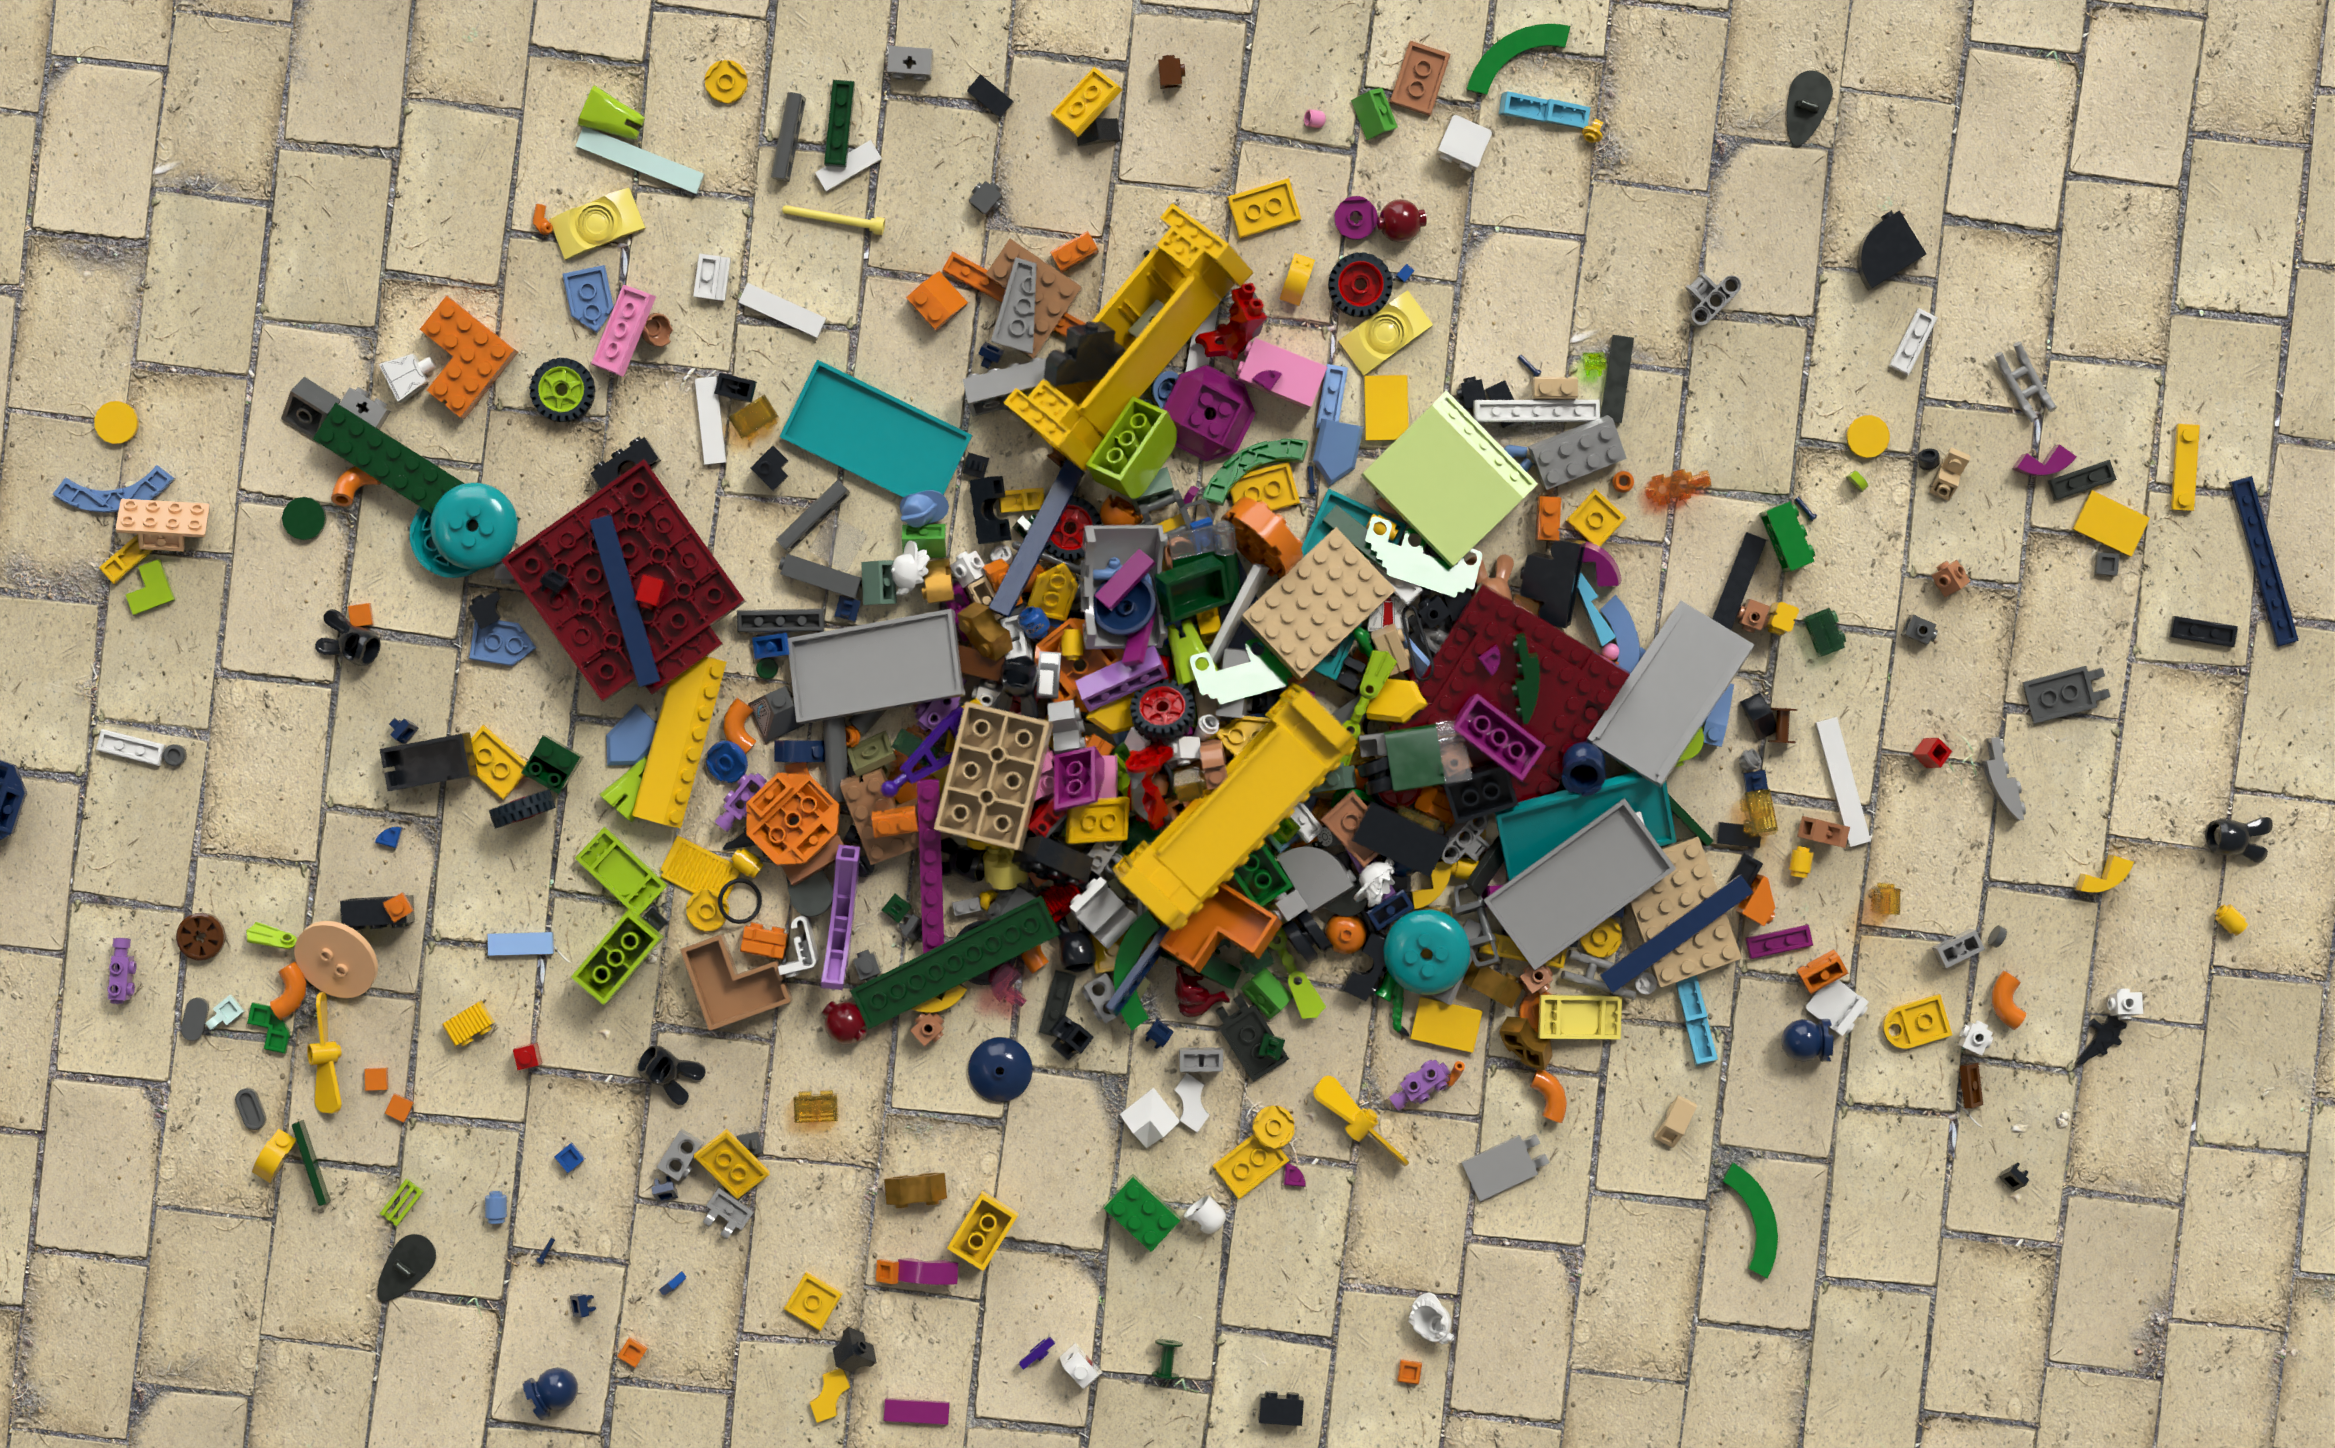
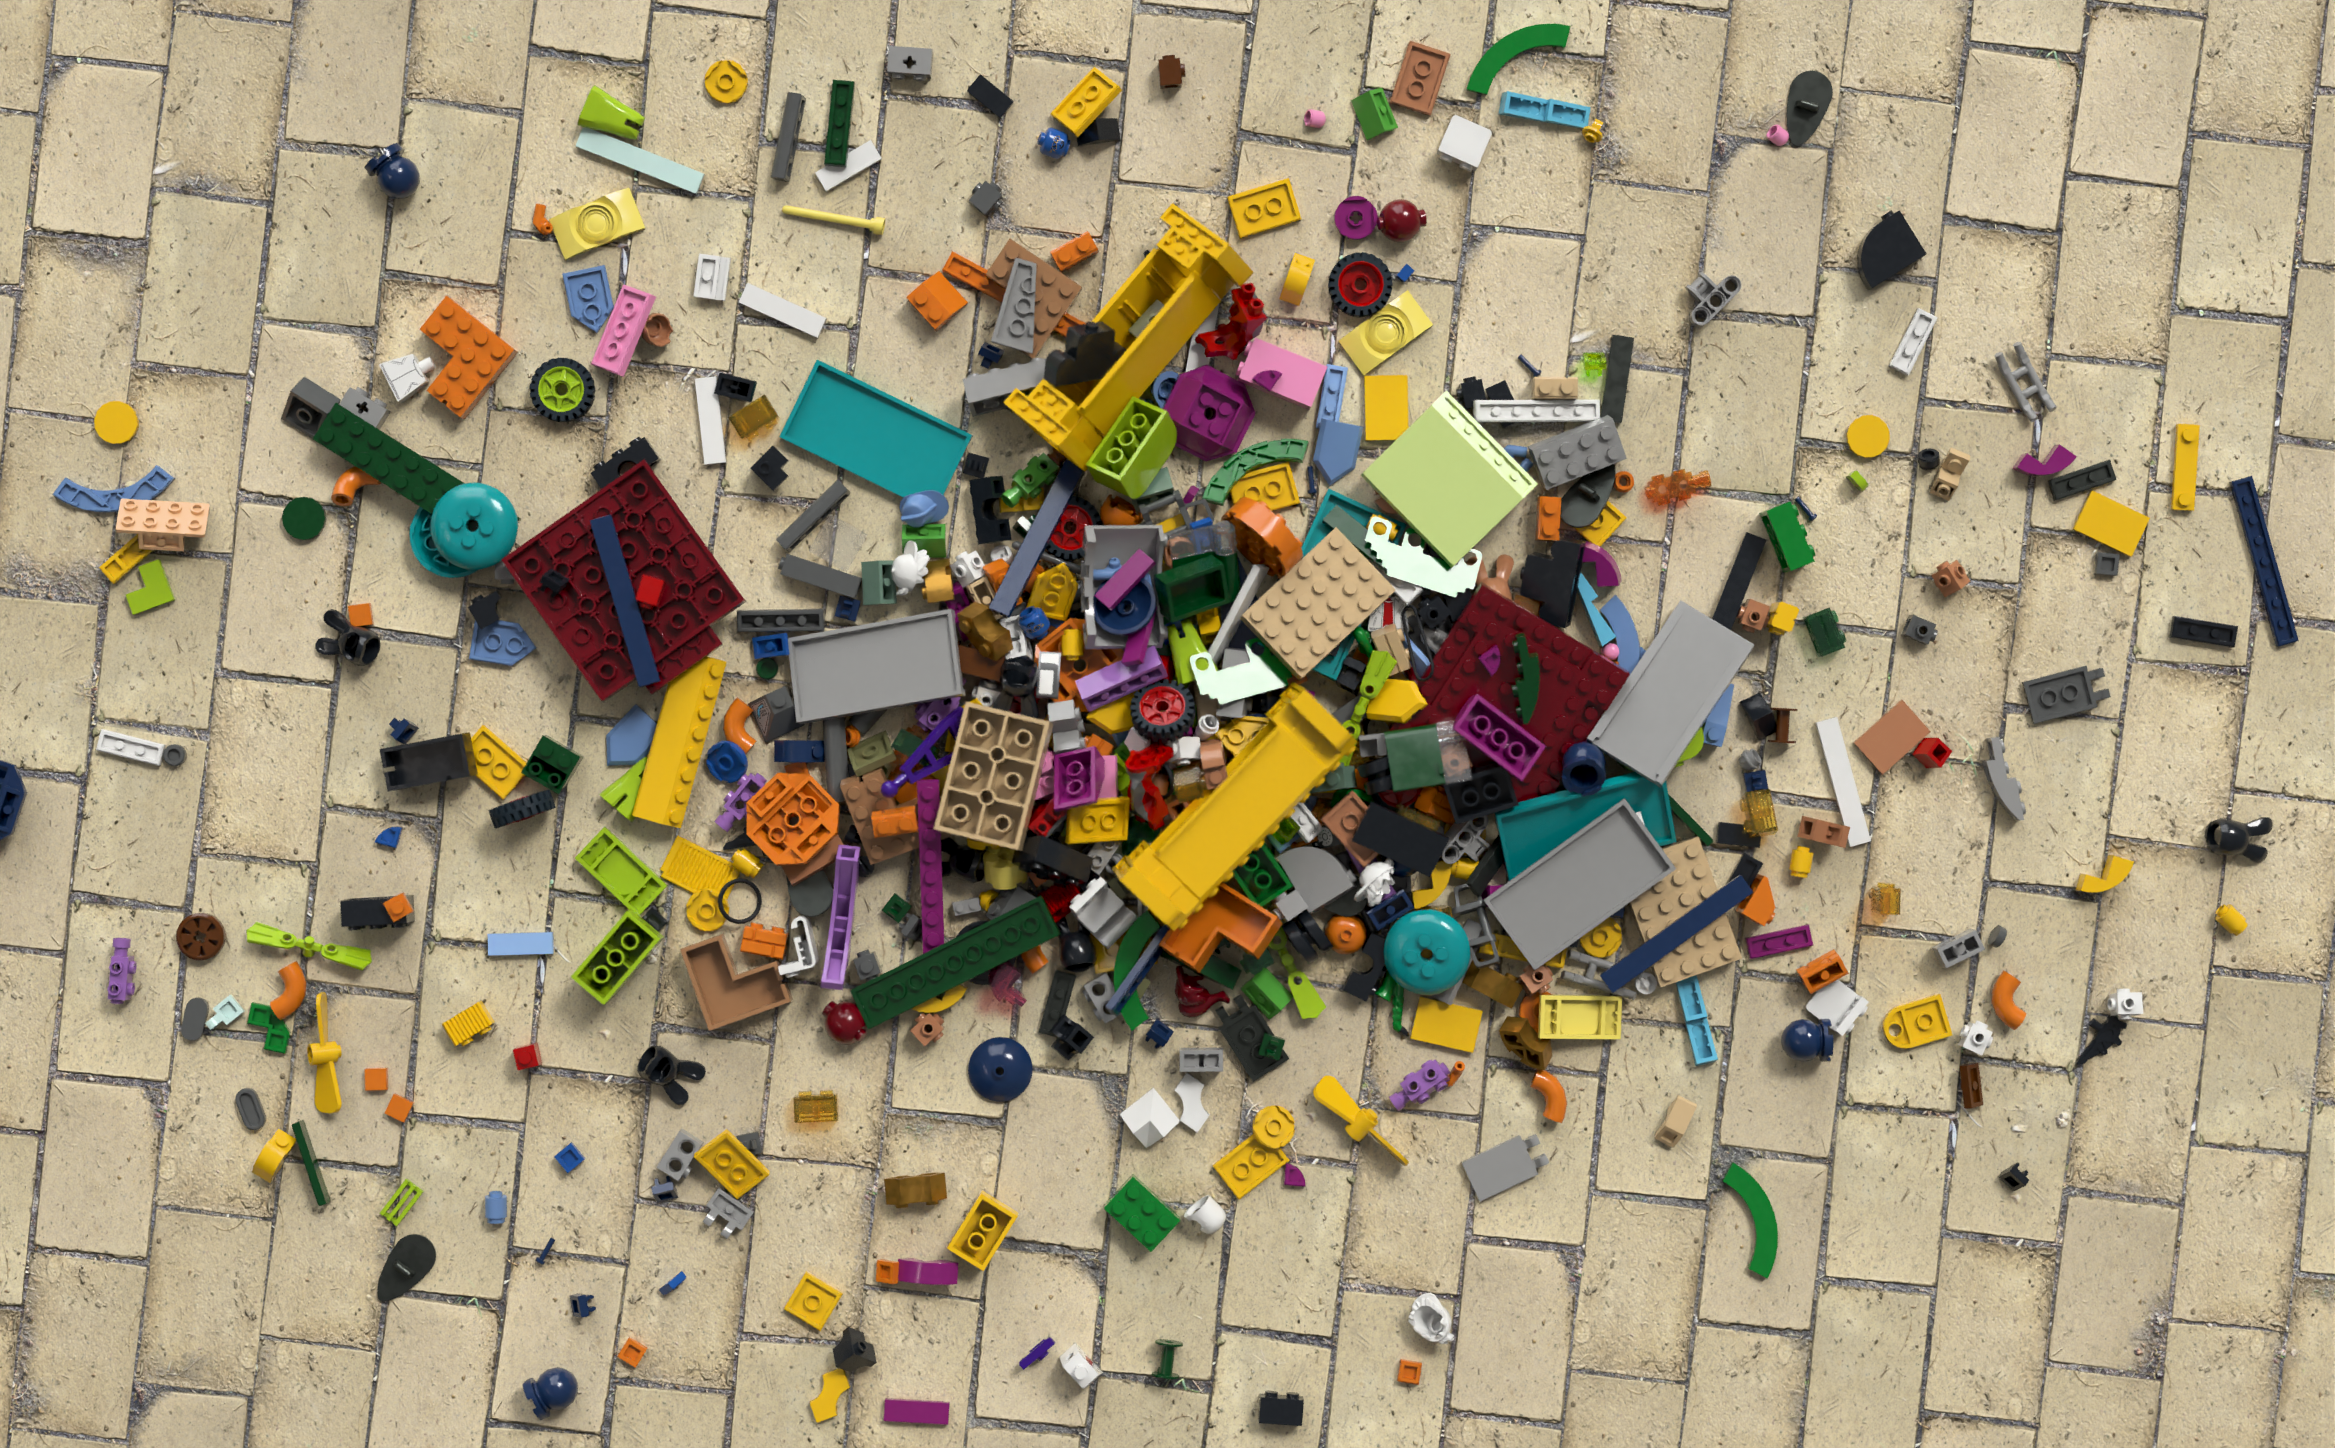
light nougat plate [294,921,378,998] -> none
none -> dark blue tile [364,143,420,199]
none -> bright green brick [1001,452,1059,508]
none -> blue head [1037,127,1071,159]
none -> pearl dark grey shield [1560,464,1616,528]
none -> bright pink piece [1767,124,1789,146]
none -> nougat tile [1853,700,1931,775]

